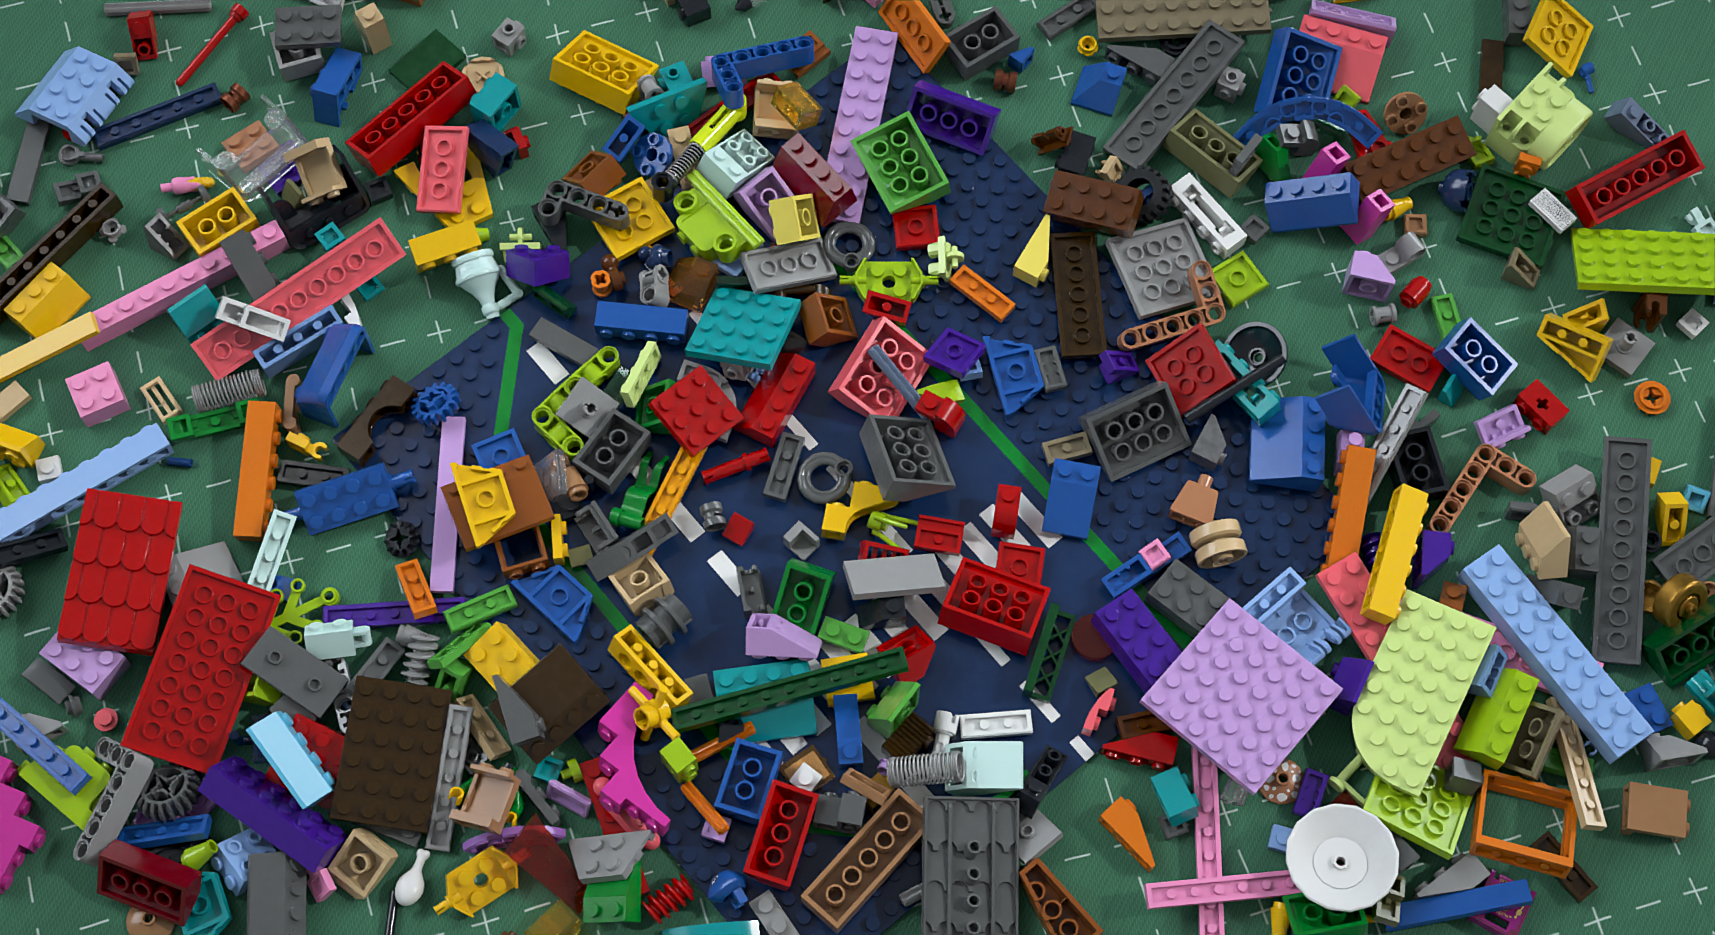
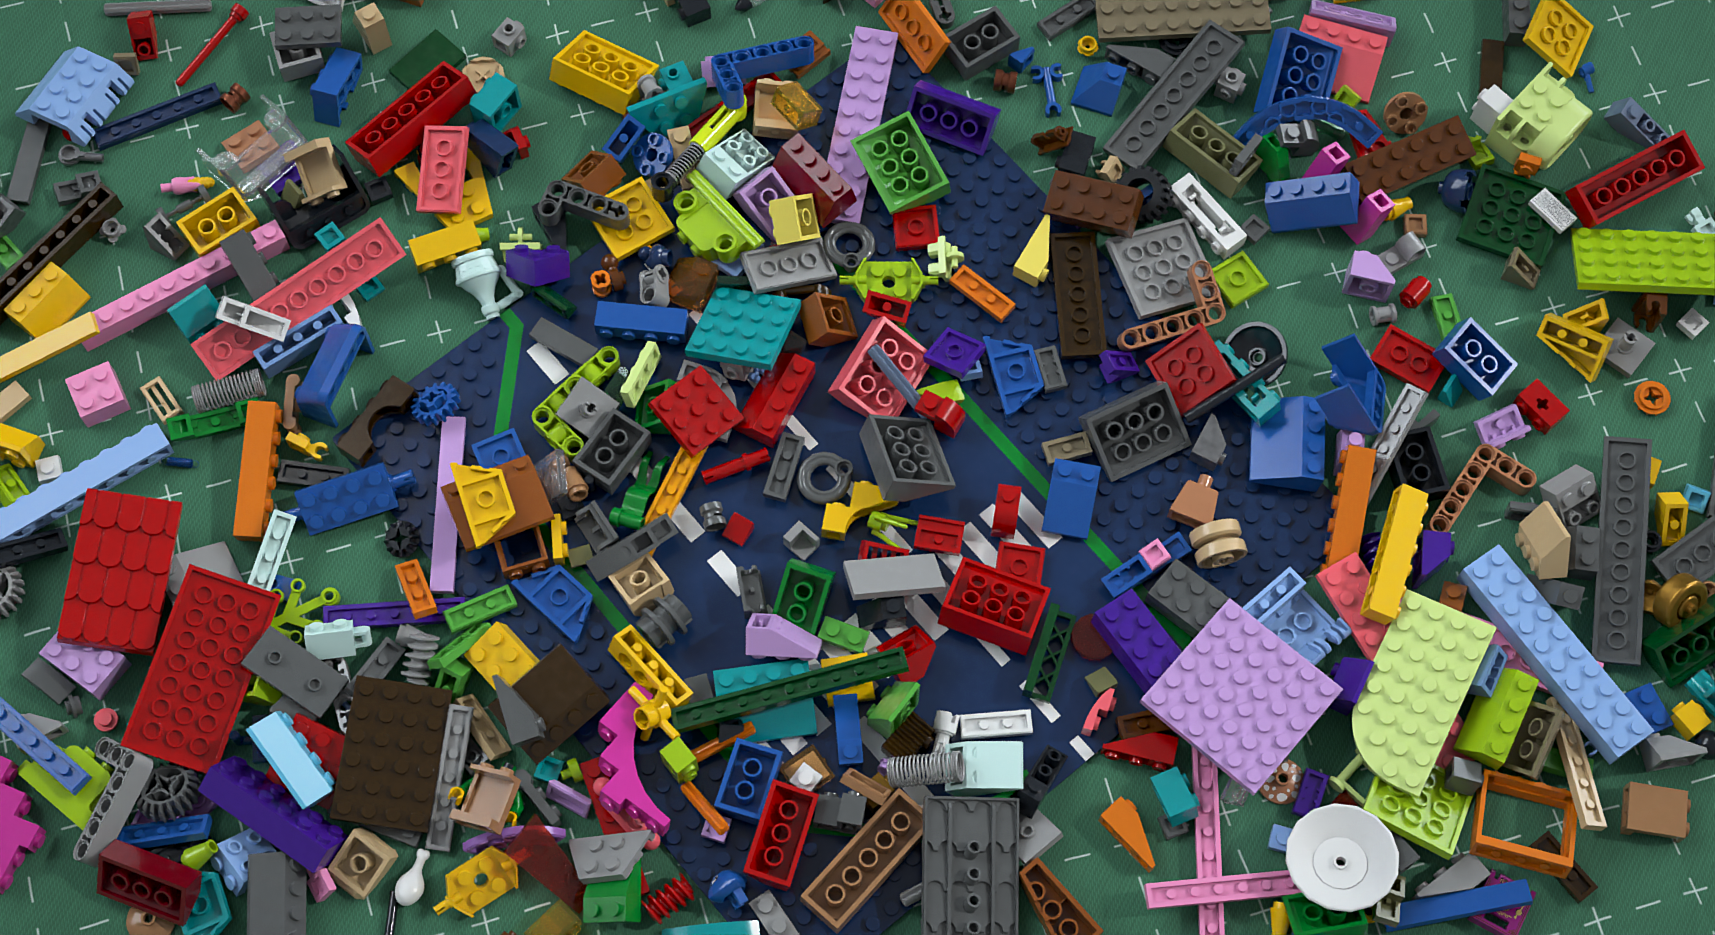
none -> blue bar [1031,63,1063,118]

